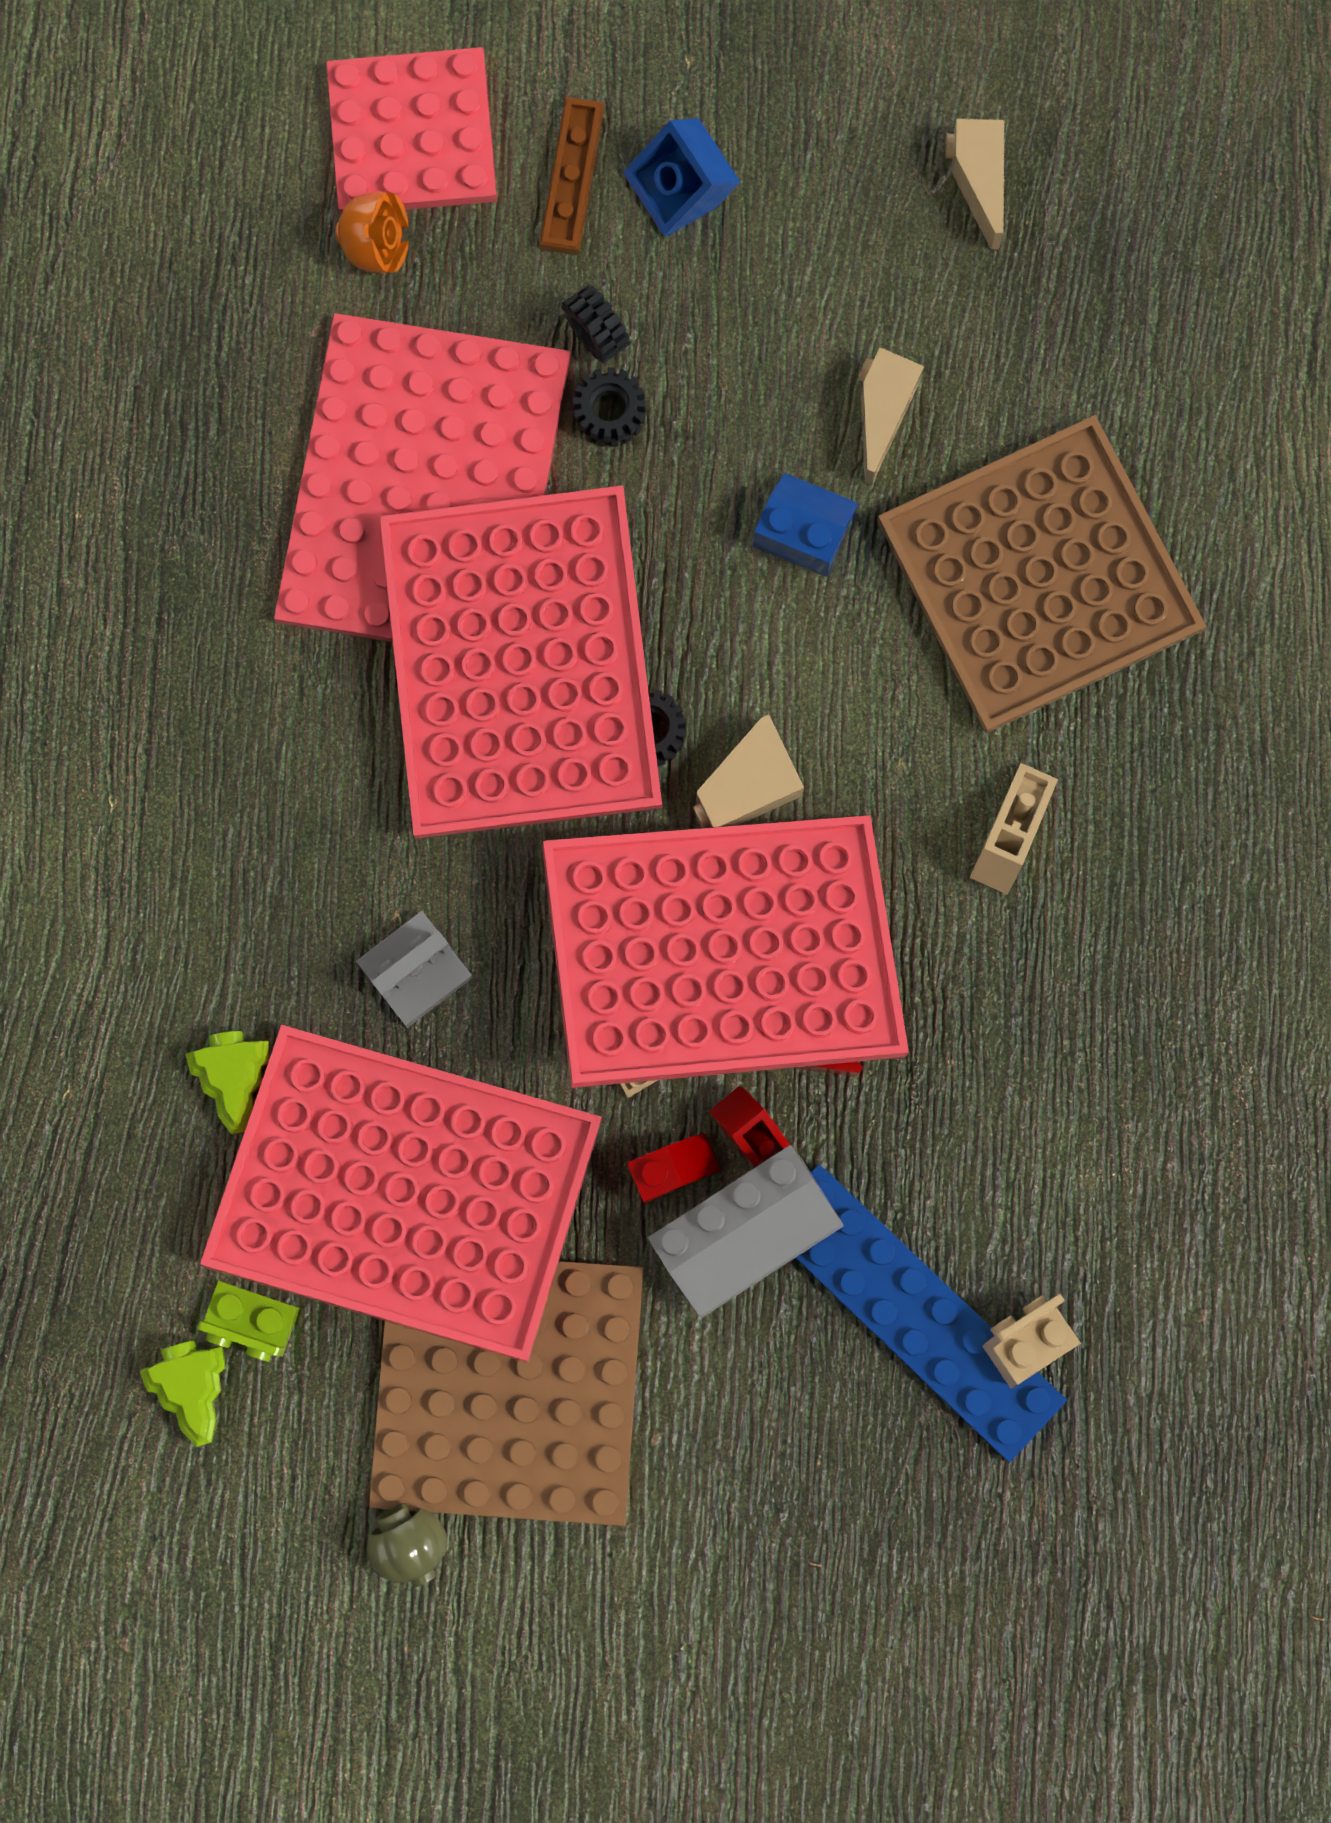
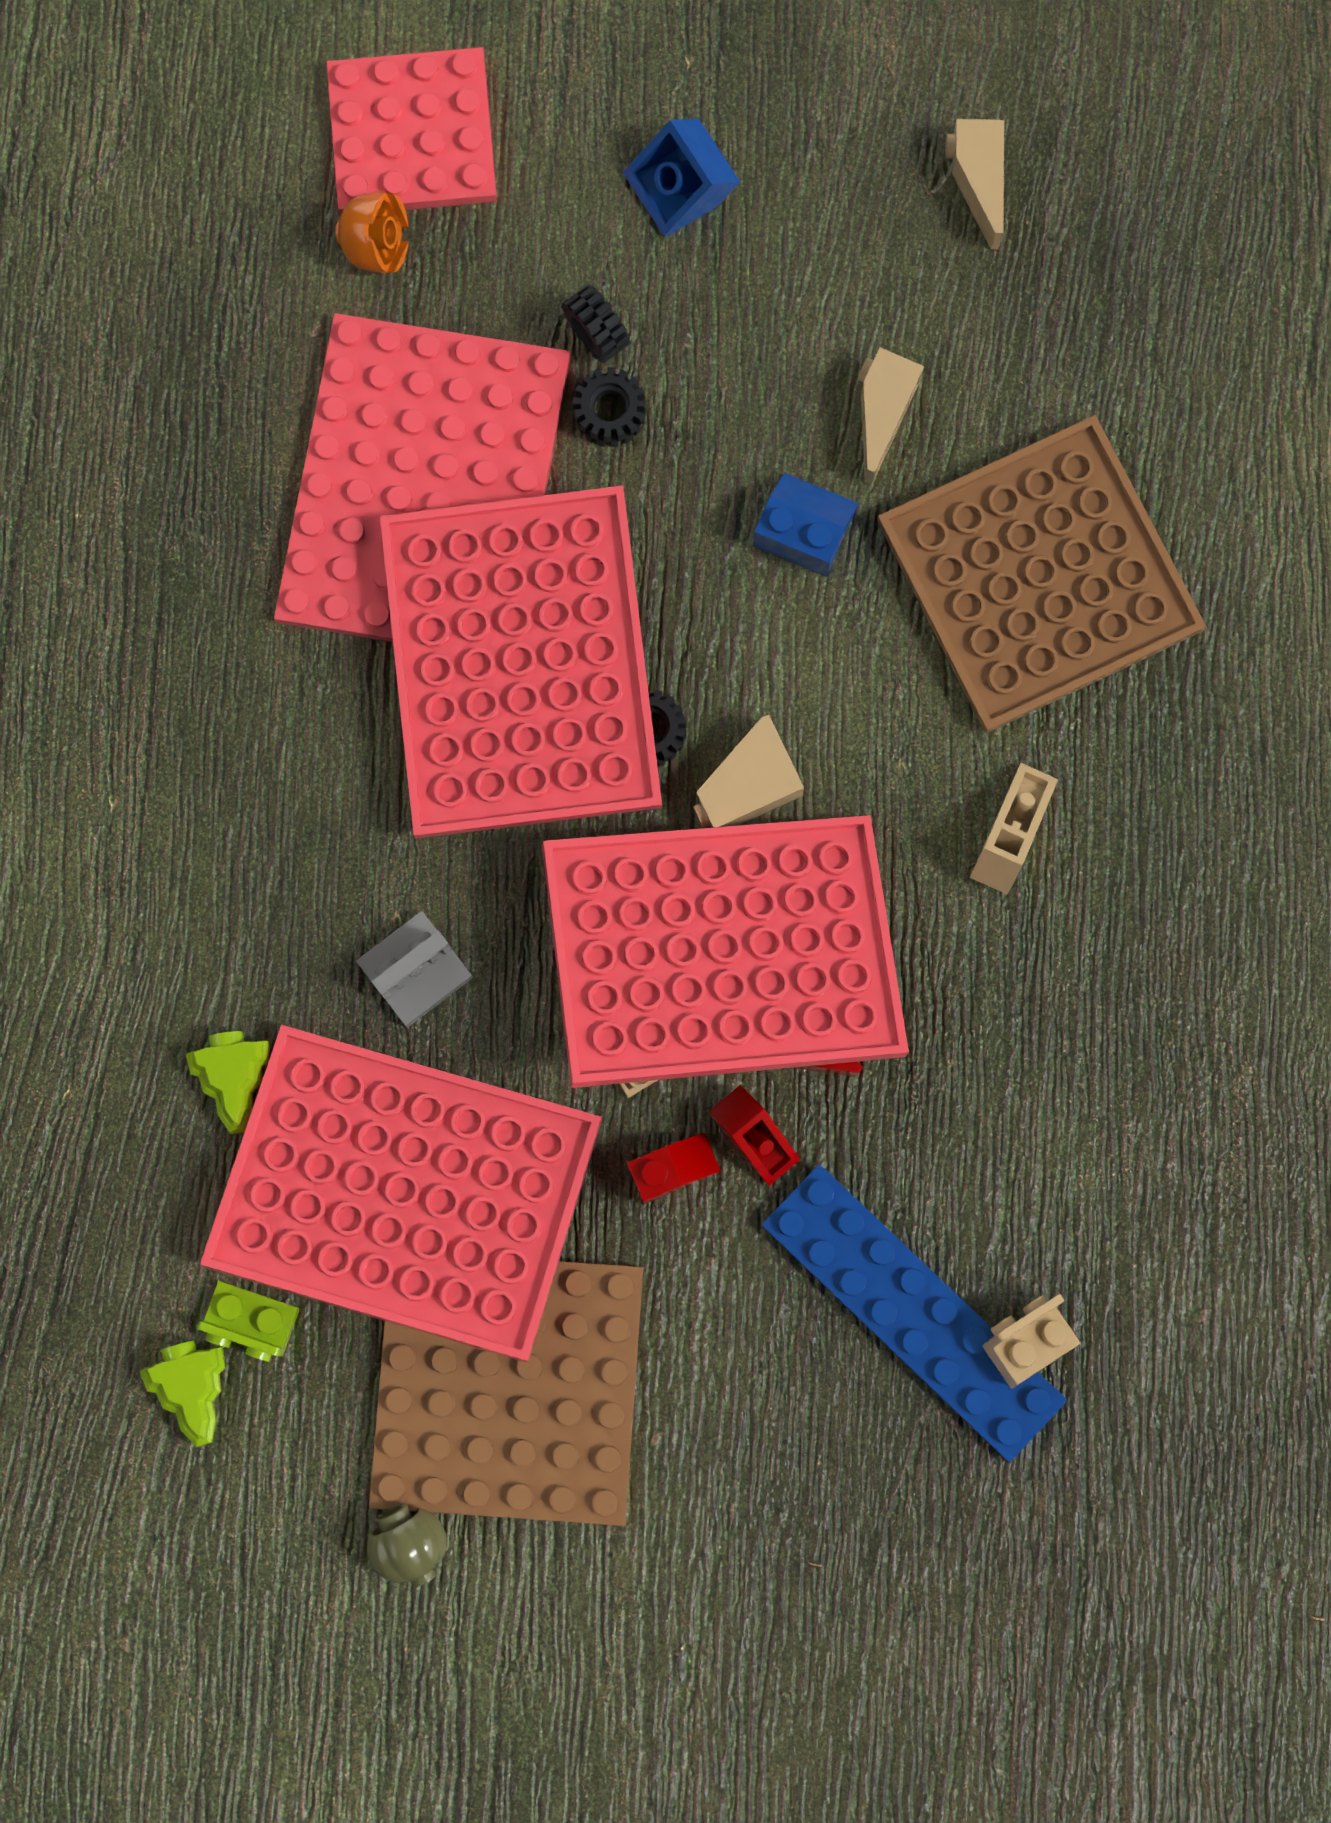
dark orange tile [539,97,605,255] -> none
light grey slope [648,1145,844,1318] -> none

